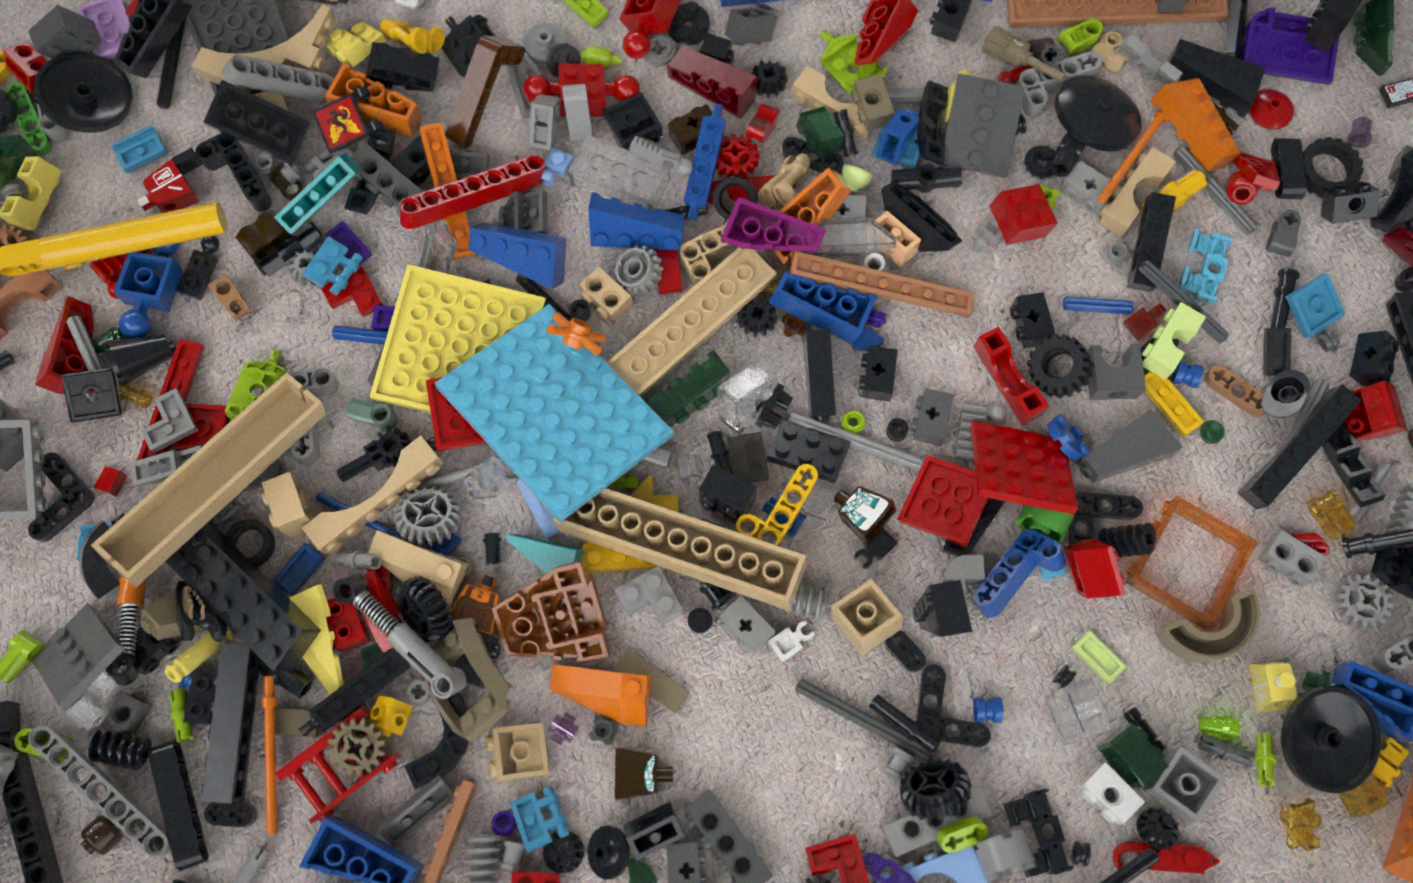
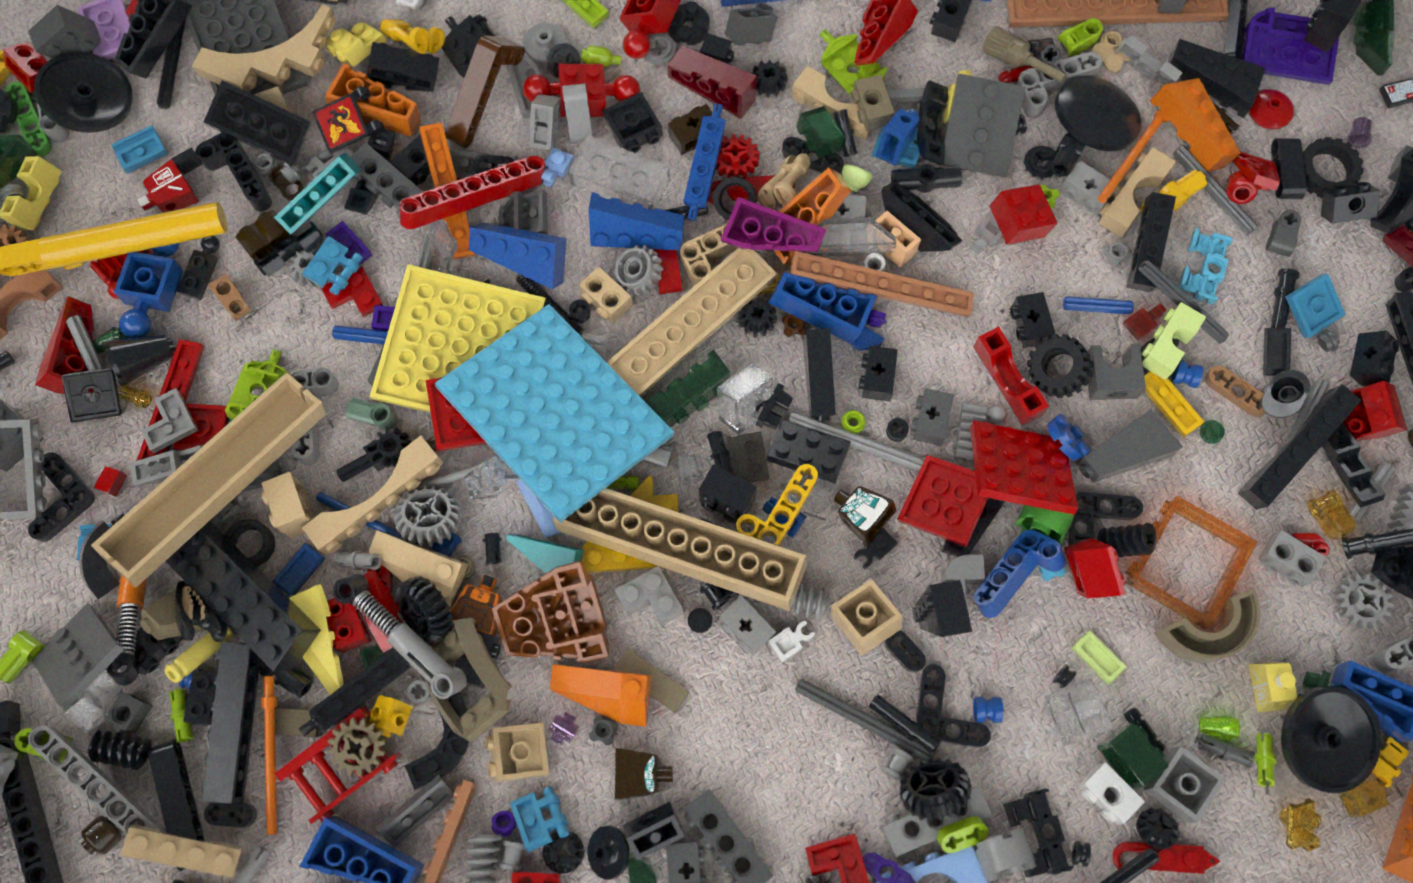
light grey beam [222,55,334,102] -> none
orange bar [547,312,606,356] -> none
light grey gear [629,136,693,177] -> none
red leg [746,103,780,143] -> none
none -> tan arch [121,824,241,878]
none -> black beam [472,155,515,174]

